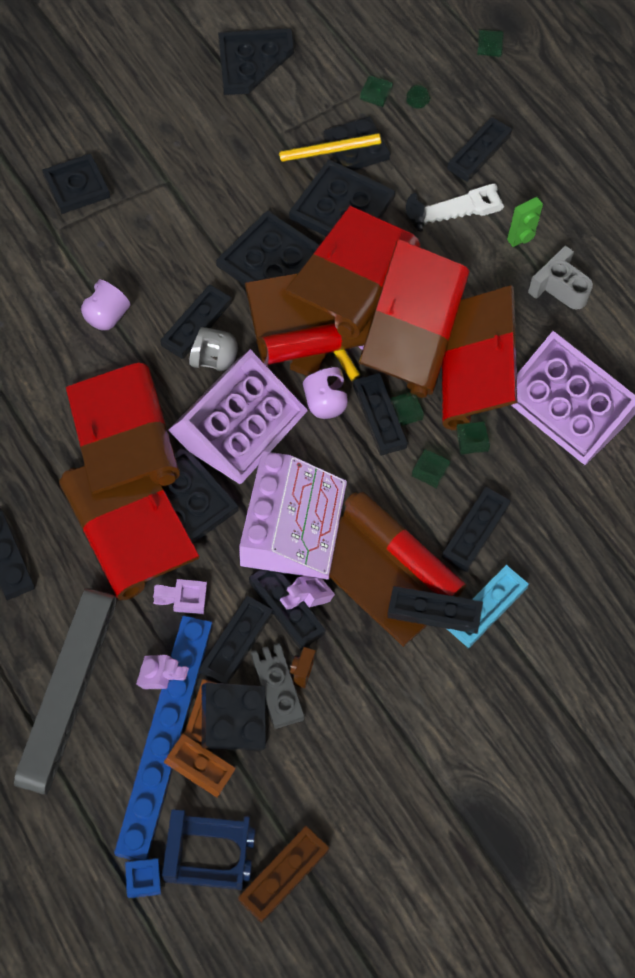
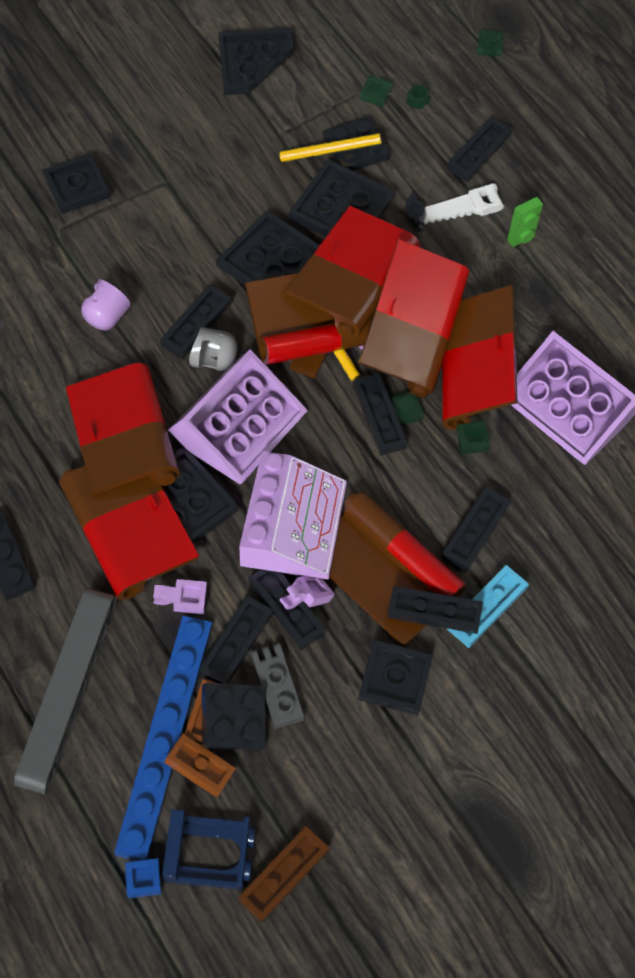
lavender plate [136,655,189,689] -> none
reddish brown plate [290,647,315,688] -> none
lavender helmet [303,367,348,419] -> none
clear green plate [411,449,451,489] -> none
light grey tile [528,246,593,309] -> none
none -> black plate [358,640,433,716]

